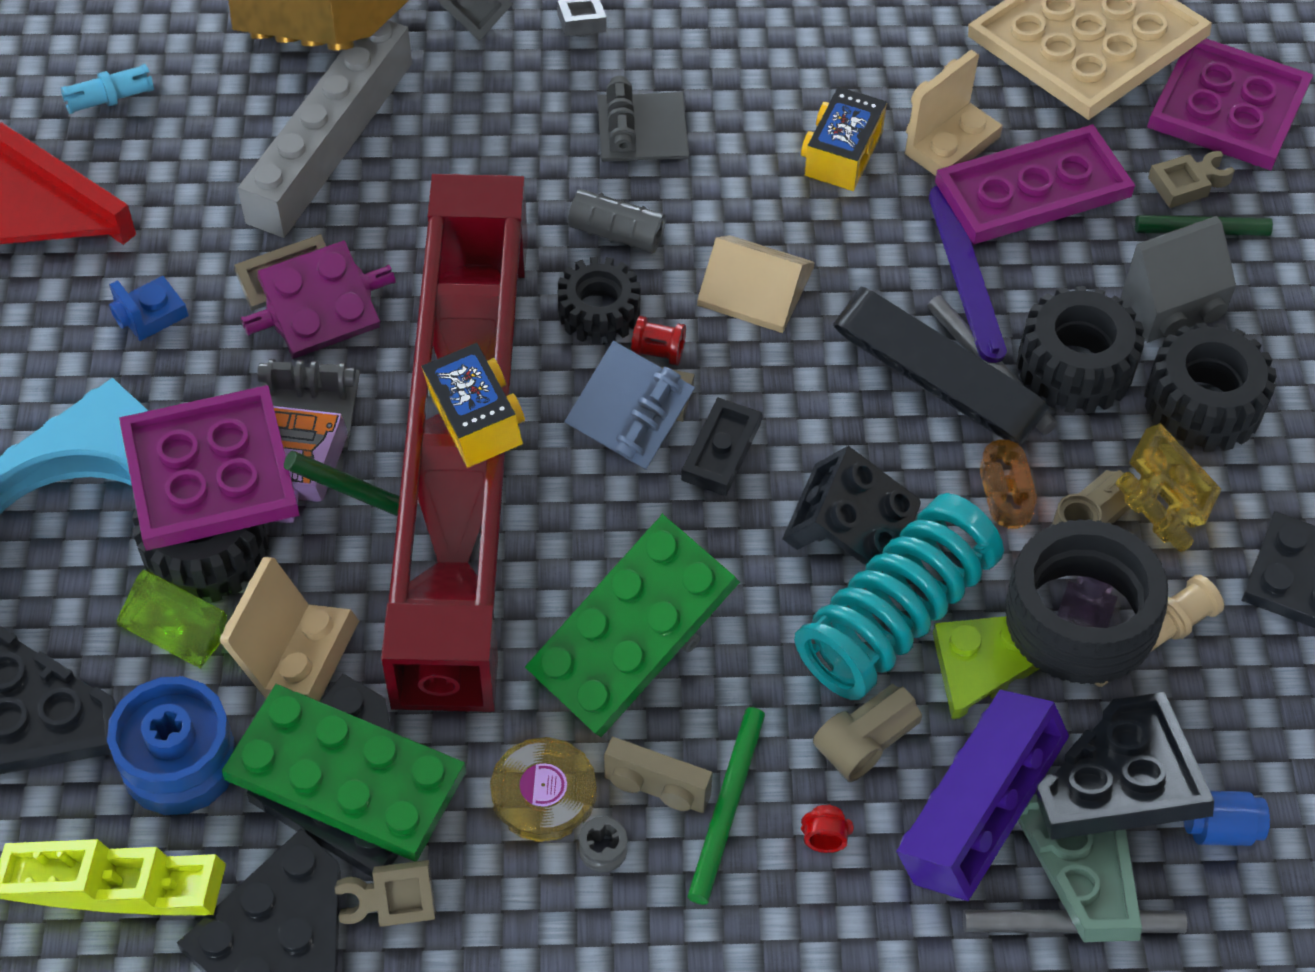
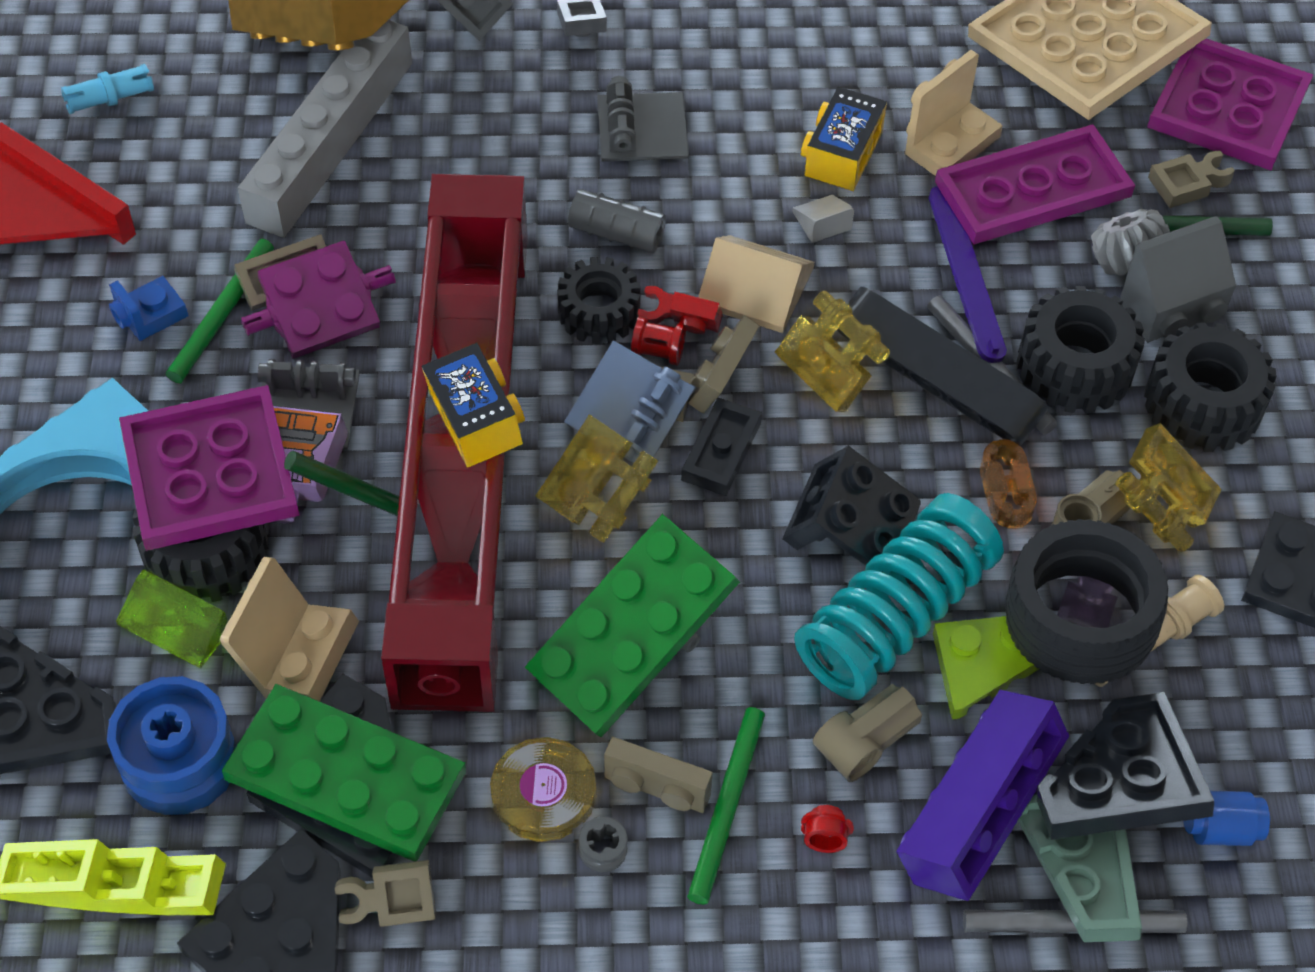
none -> green bar [166,239,274,384]
none -> clear yellow plate [535,414,659,543]
none -> red plate [637,286,723,334]
none -> dark tan plate [688,316,760,414]
none -> clear yellow plate [774,290,890,412]
none -> light grey slope [792,194,854,243]
none -> light grey gear [1091,209,1170,276]

